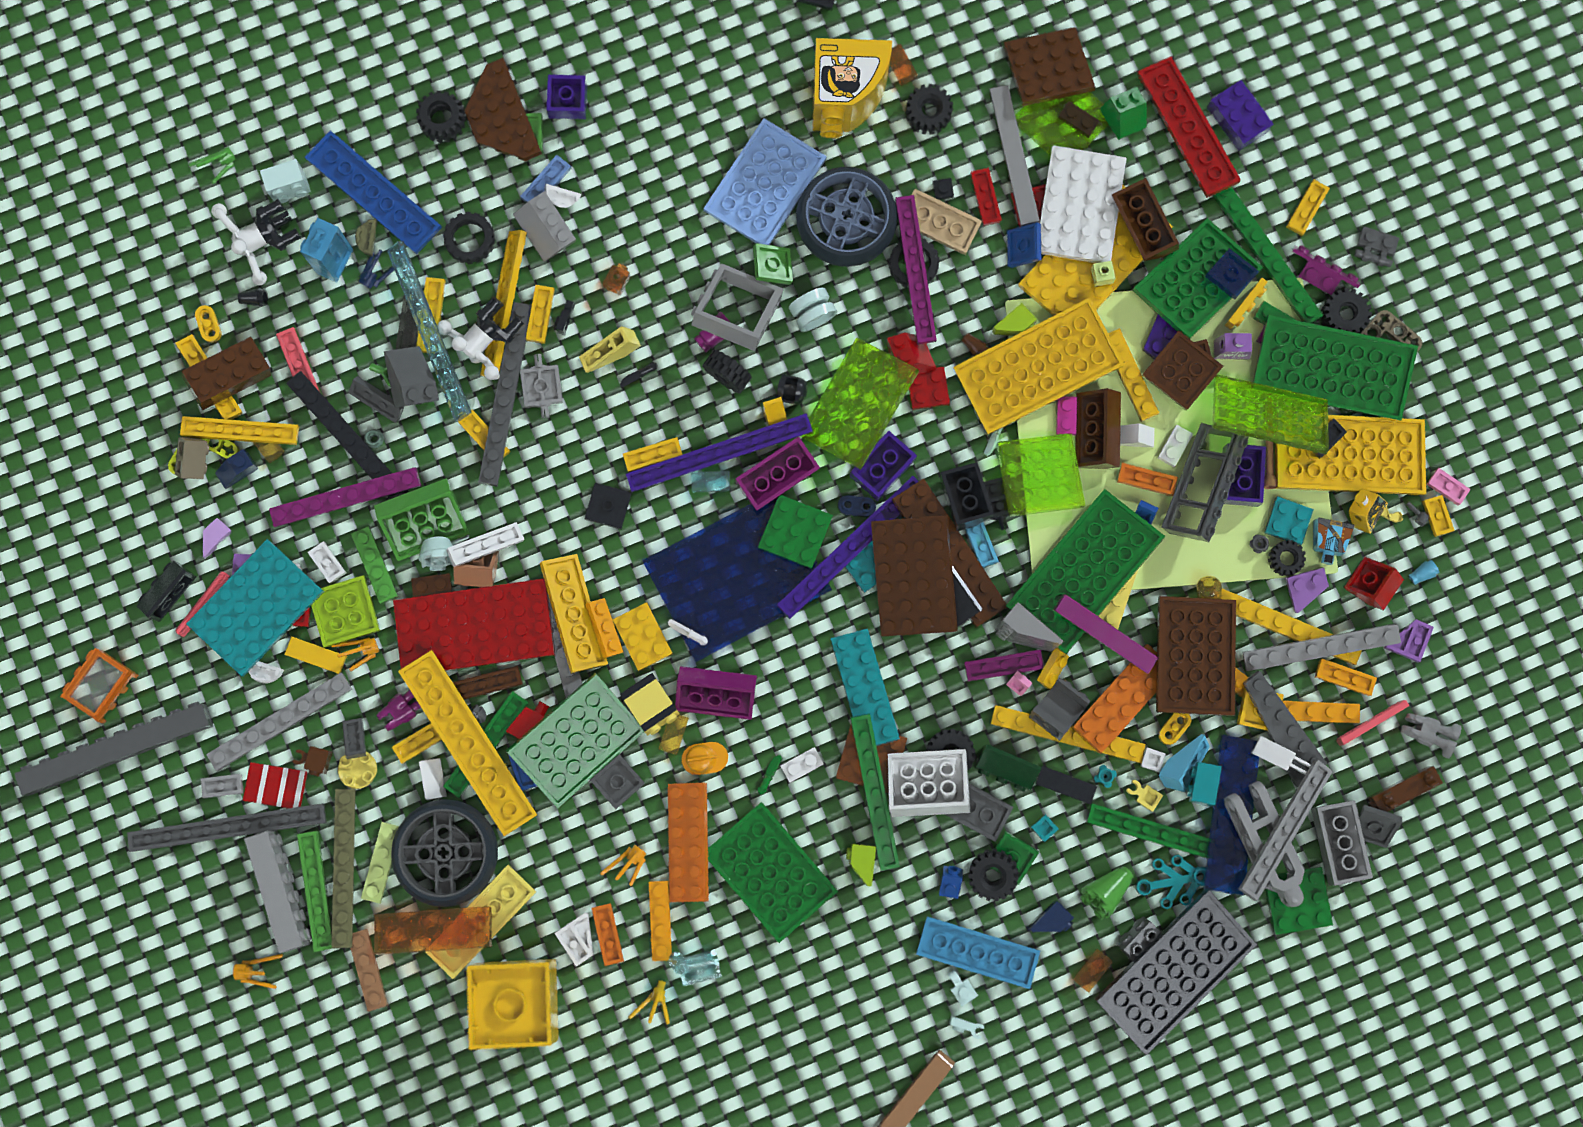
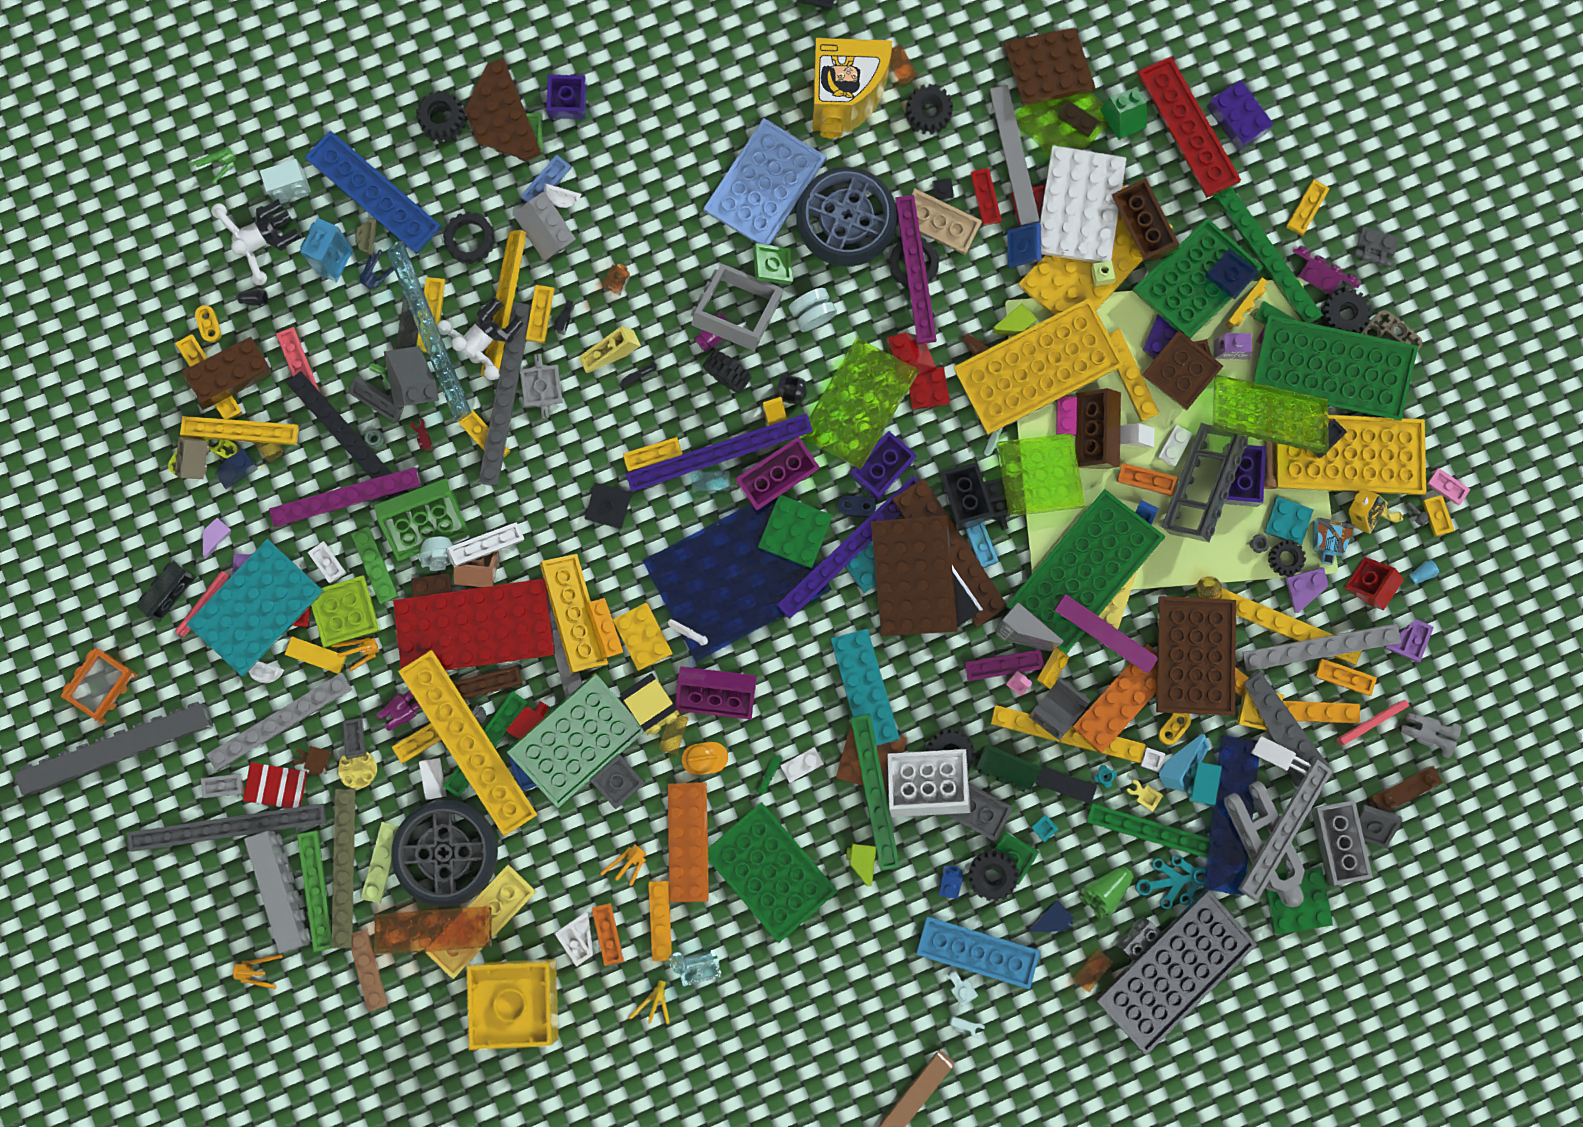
none -> dark red plate [410,418,434,453]

